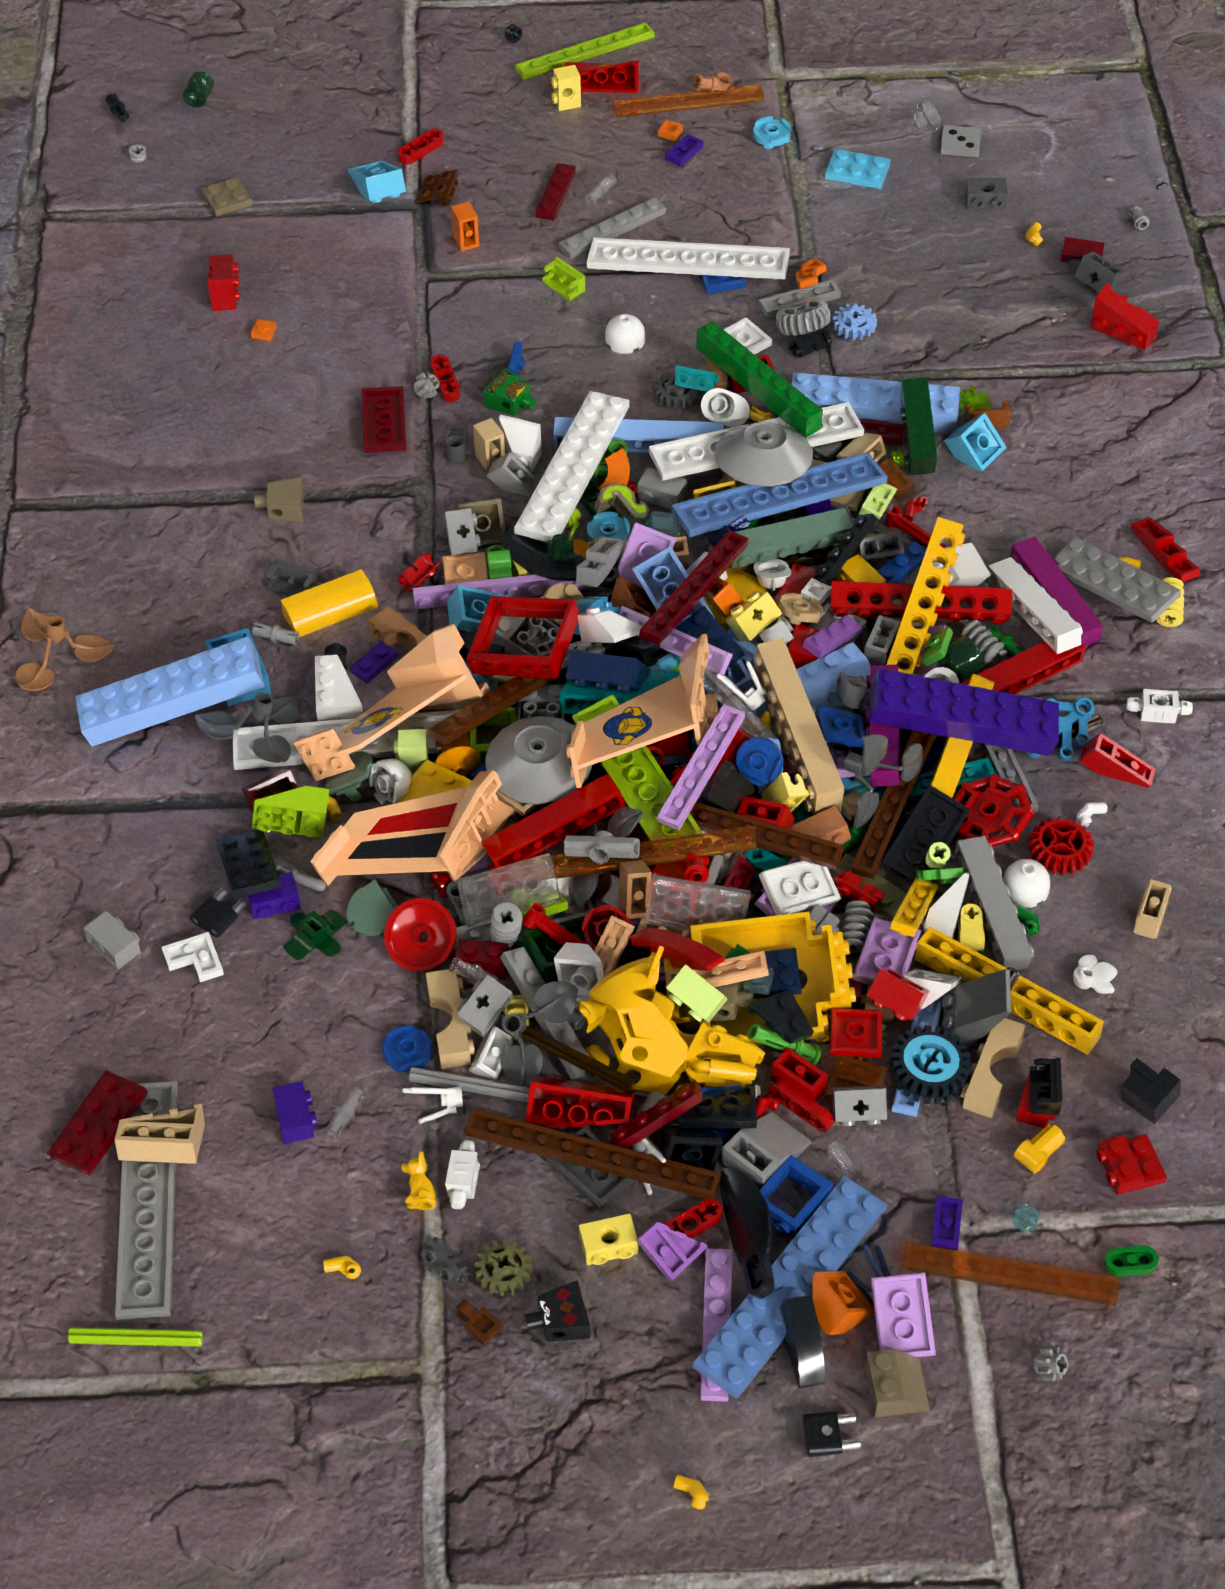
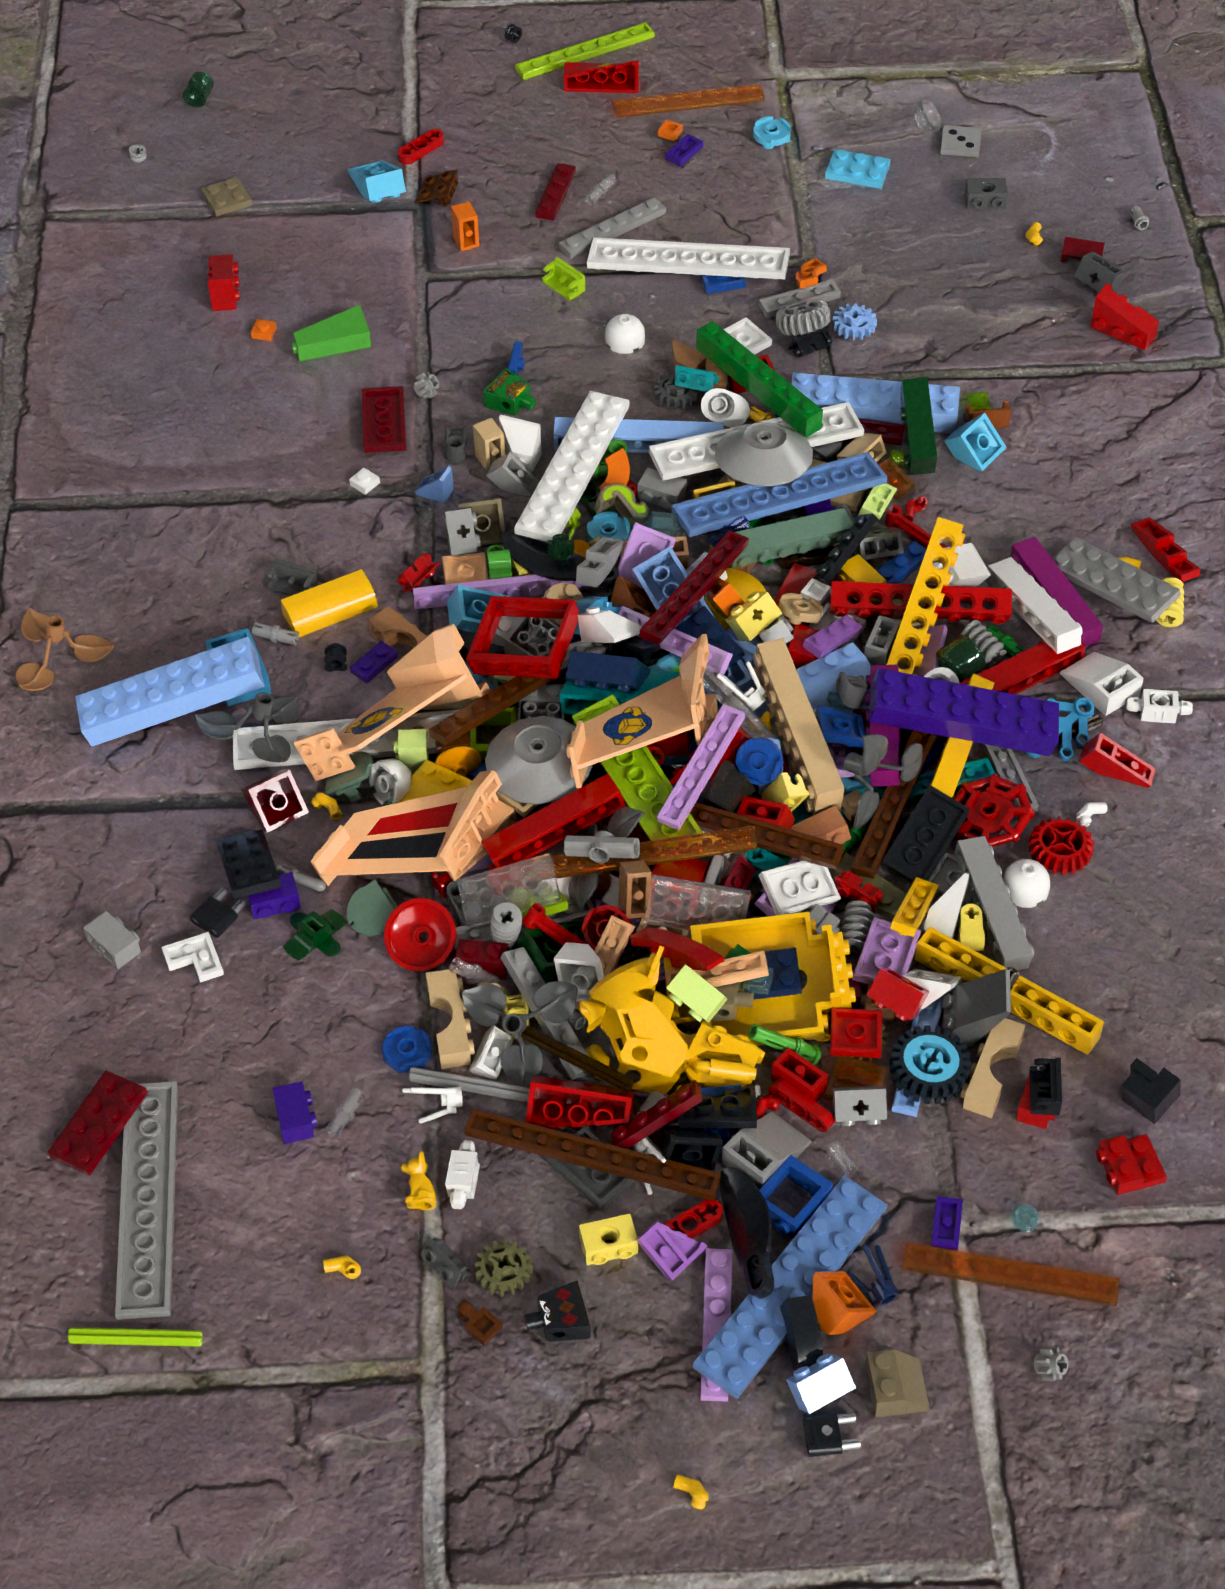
black axle [106,93,129,122] -> none
tan wedge [115,1104,205,1164] -> none
lime slope [252,786,330,838] -> none
dark tan torso [254,477,304,522] -> none
white wedge [315,655,363,721] -> none
red beam [430,355,460,402] -> none
light grey brick [457,975,513,1037] -> none
light yellow brick [551,65,581,111] -> none
red brick [682,853,709,885] -> none
nougat connector [692,72,732,92] -> none
black wing [746,989,814,1044] -> none
white piece [754,558,791,591] -> none
lavender tile [870,1273,936,1357] -> none
bright green plate [917,868,963,884] -> none
bright green plate [922,626,953,666] -> none
yellowish green bush [925,842,950,869] -> none
clear neon green plate [959,386,978,408] -> none
yellow piece [1014,1124,1066,1174] -> none
green arm [1017,905,1040,936] -> none
white plate [1073,954,1117,994] -> none
green plate [1104,1245,1159,1277] -> none
tan brick [1133,879,1172,939] -> none
none -> bright green slope [291,305,371,361]
none -> white plate [349,468,380,495]
none -> medium blue slope [415,465,454,504]
none -> medium nougat slope [672,339,707,371]
none -> brick [786,1353,856,1414]
none -> white slope [1060,652,1144,716]

